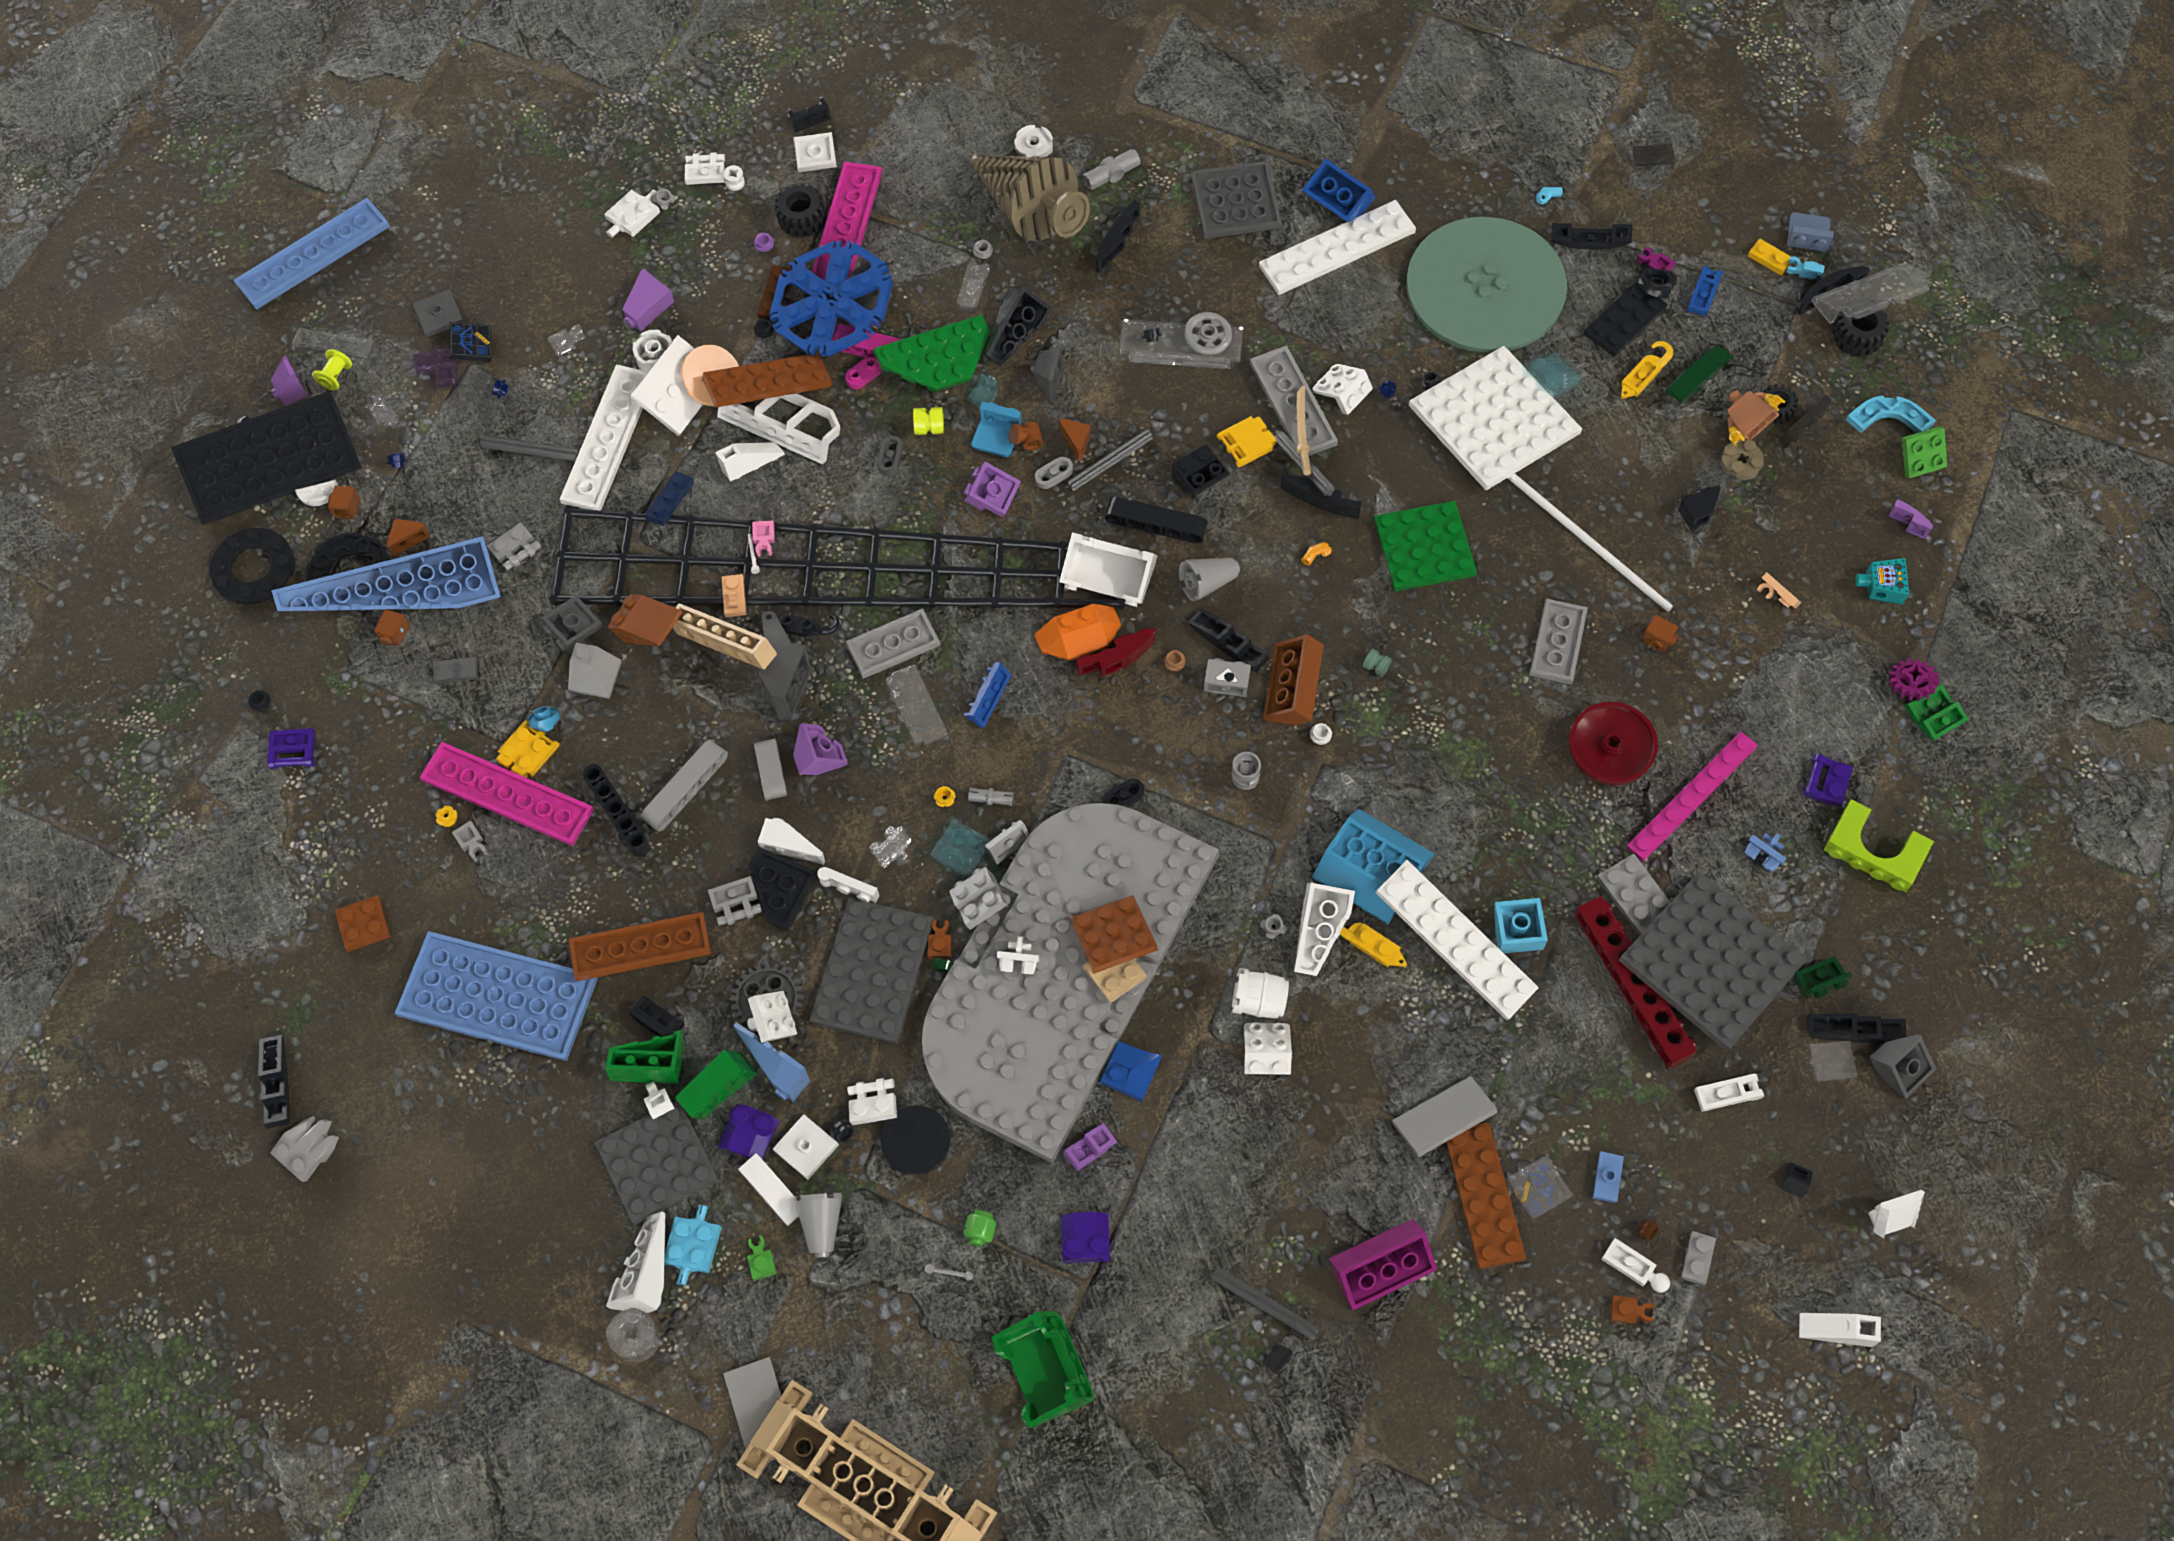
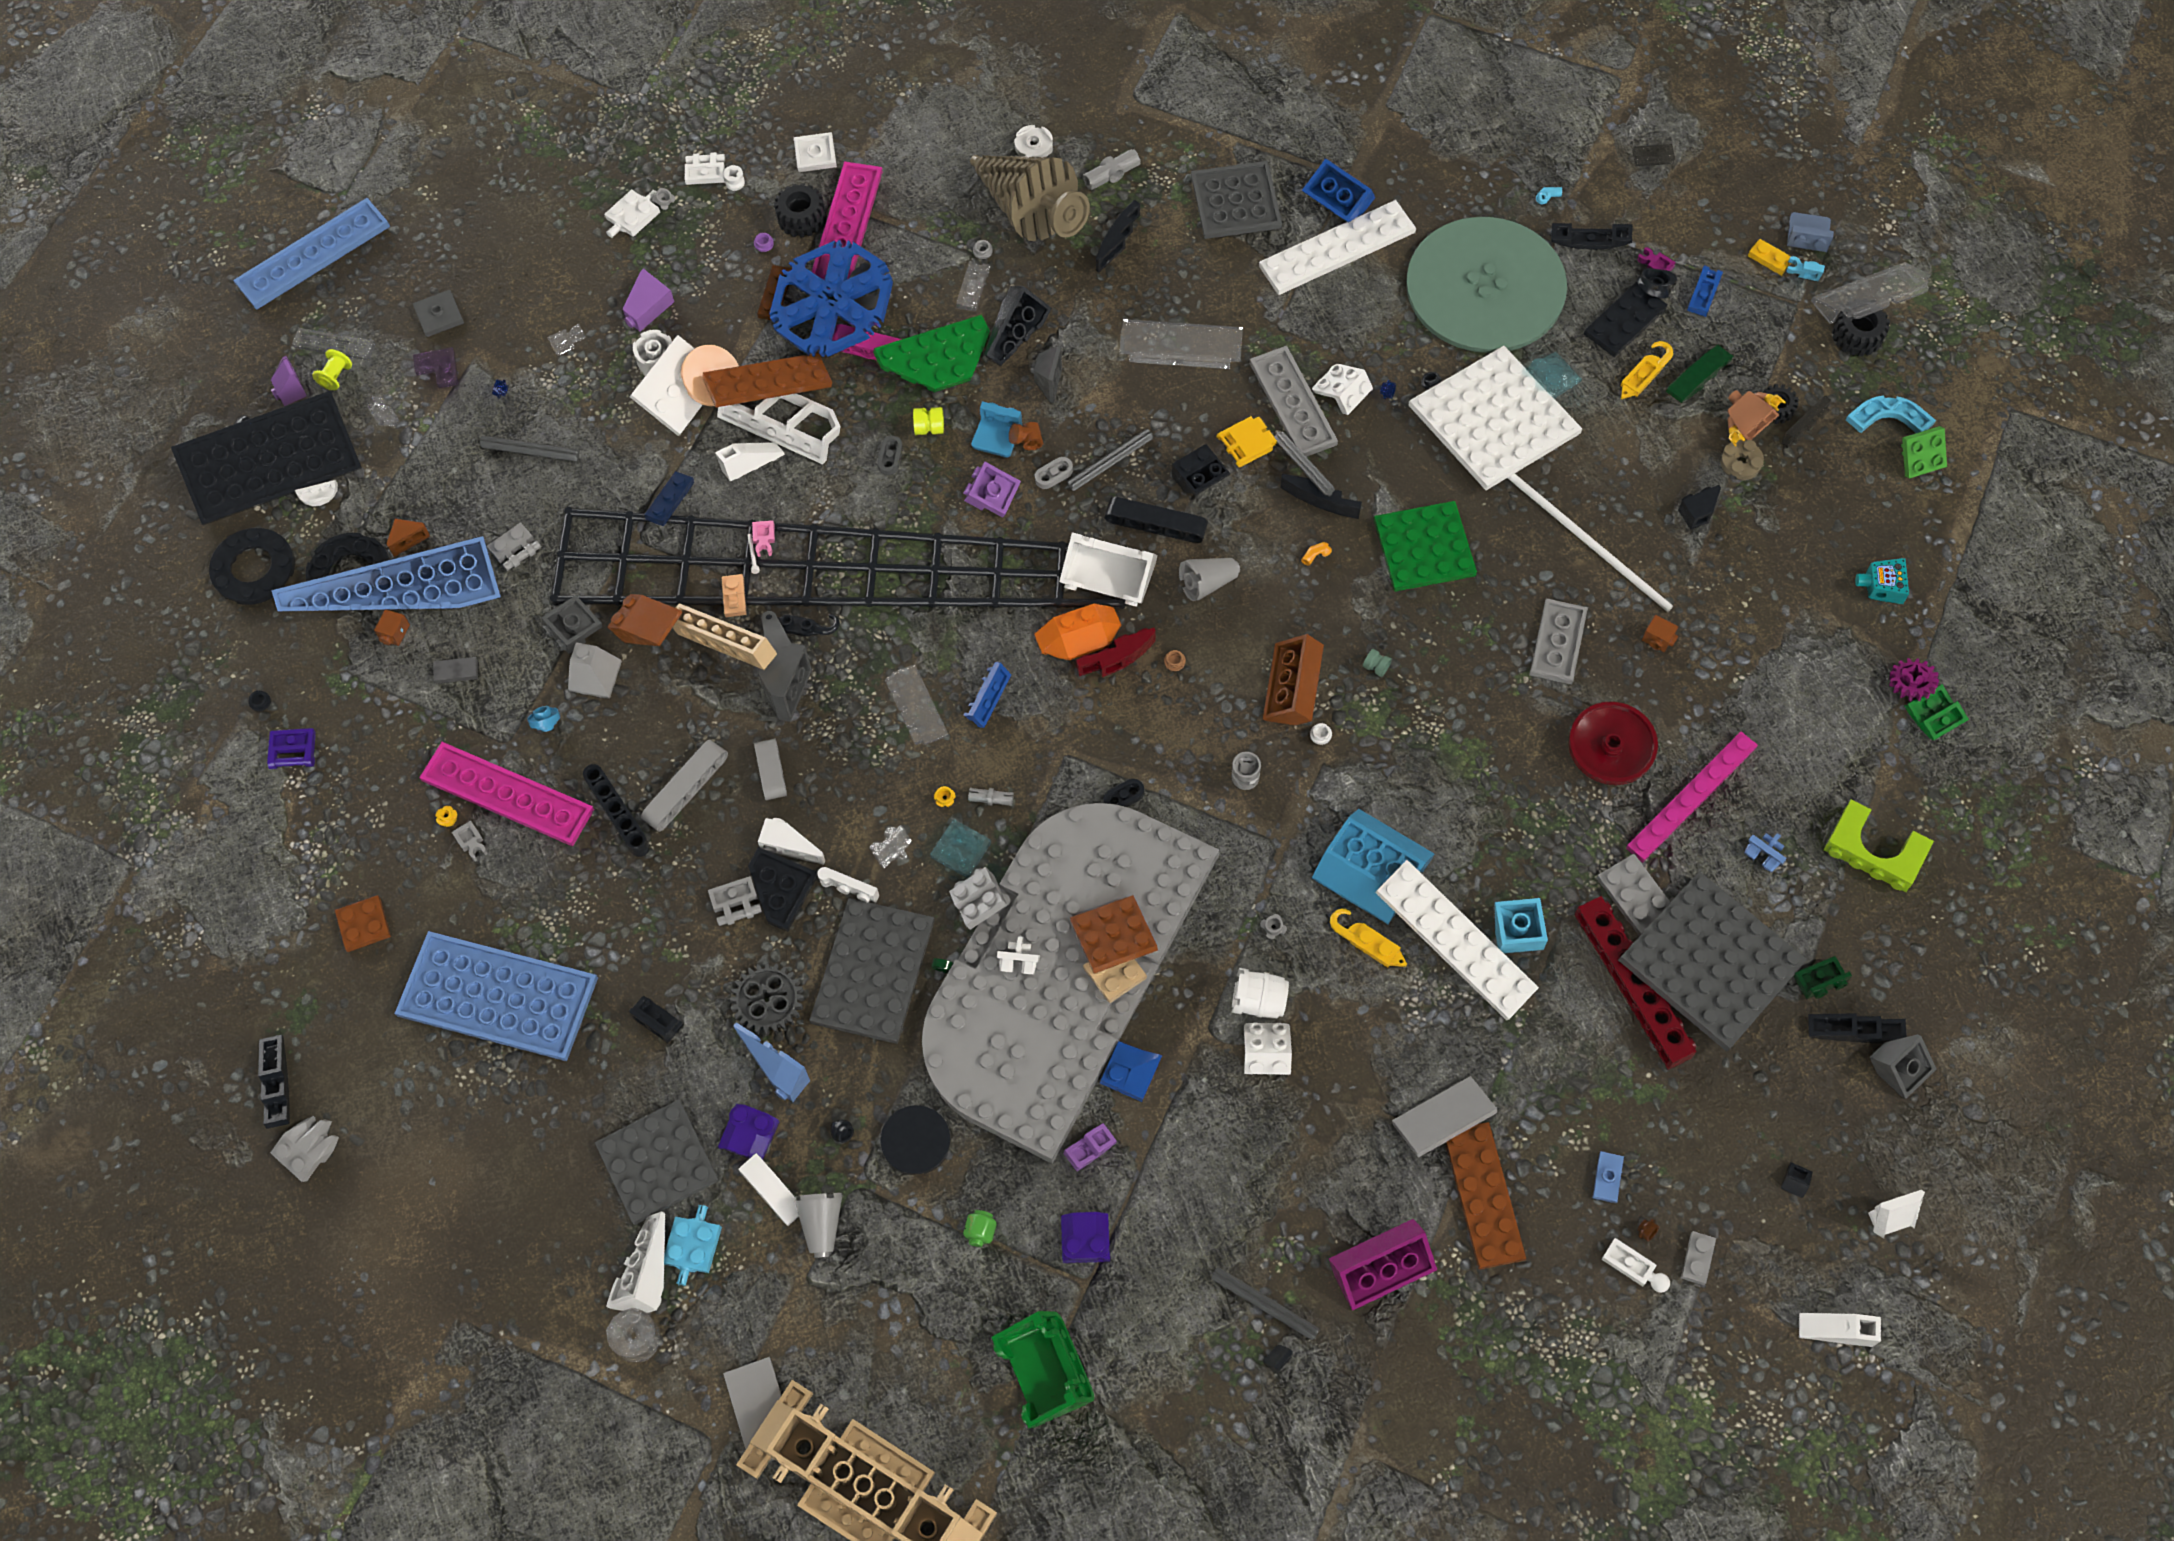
dark orange brick [328,485,361,520] -> none
clear blue plate [387,453,407,468] -> none
black tile [449,322,492,362] -> none
yellow plate [496,720,560,778] -> none
white plate [560,364,648,511] -> none
dark orange plate [569,912,711,982] -> none
green wedge [605,1030,685,1084] -> none
white plate [644,1081,674,1119] -> none
green wedge [675,1049,759,1119] -> none
bright green plate [747,1235,777,1281] -> none
white plate [748,991,797,1043] -> none
black plate [754,319,774,338] -> none
white plate [772,1114,839,1180] -> none
black hinge [786,96,831,133] -> none
medium lavender slope [793,723,848,775] -> none
dark pink plate [845,356,882,389] -> none
light grey tile [845,608,940,679] -> none
white plate [848,1078,897,1125] -> none
light grey hinge [925,1264,973,1281] -> none
dark orange plate [928,920,952,959] -> none
clear light blue bracket [968,373,999,408] -> none
light grey plate [985,820,1030,864] -> none
dark orange slope [1059,418,1091,461] -> none
black plate [1142,328,1162,342] -> none
light grey plate [1184,312,1232,355] -> none
black slope [1188,608,1270,673] -> none
light grey brick [1204,659,1251,697] -> none
white wedge [1294,883,1355,976] -> none
tan sword [1296,385,1311,475] -> none
clear tile [1507,1155,1573,1220] -> none
dark orange plate [1611,1295,1654,1324] -> none
white plate [1694,1074,1764,1112] -> none
light nougat plate [1757,572,1802,609] -> none
black slope [1798,267,1870,315] -> none
dark purple plate [1803,754,1853,808] -> none
clear piece [1809,1041,1858,1082] -> none
medium lavender slope [1889,499,1933,539] -> none

